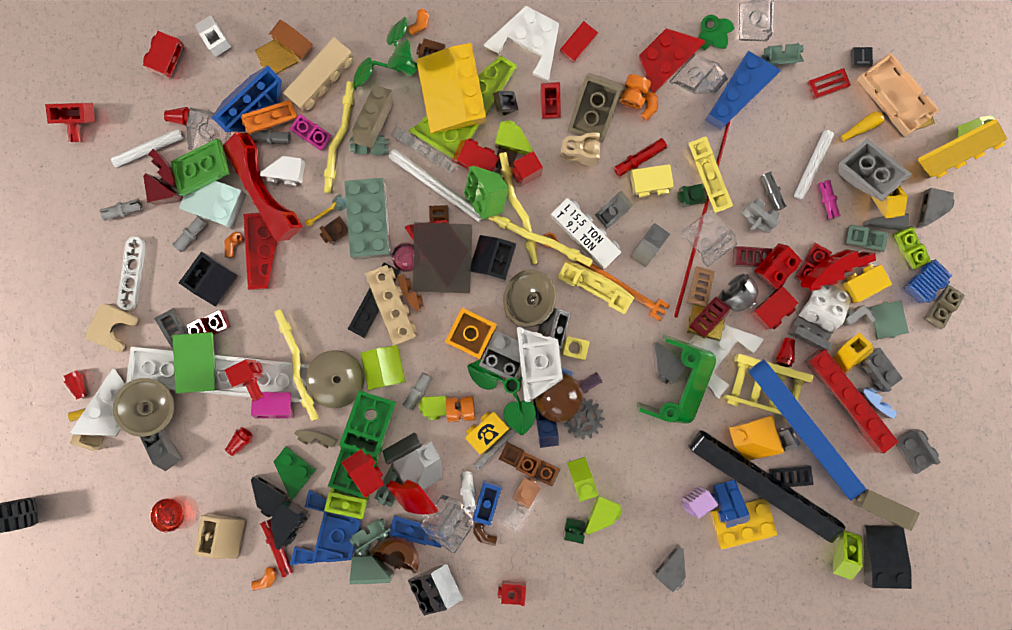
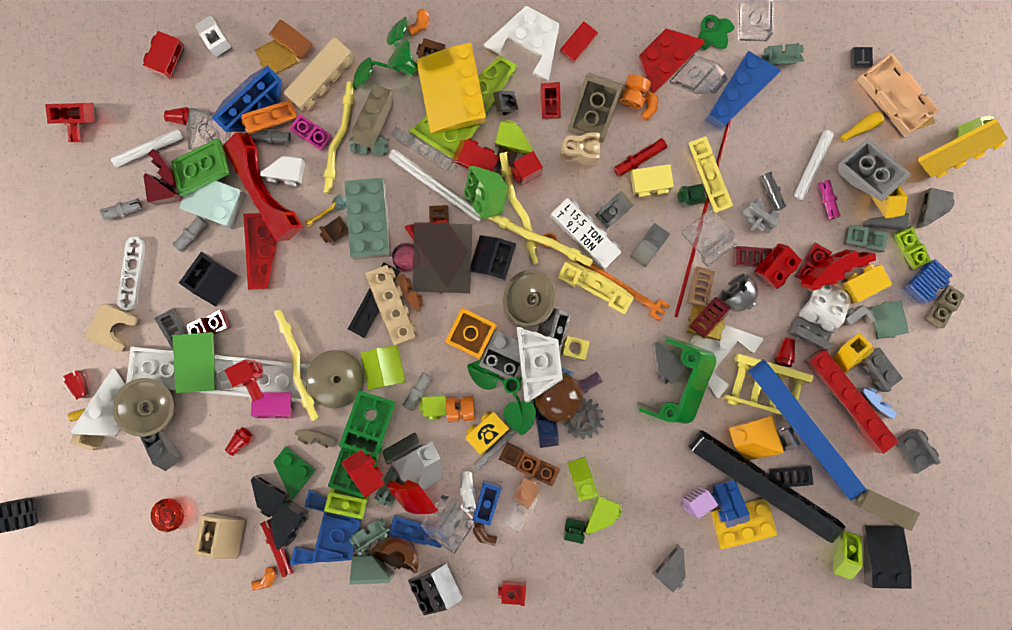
orange arm [224,232,243,258] -> none
red brick [751,286,798,330] -> none
red tile [807,68,851,100] -> none

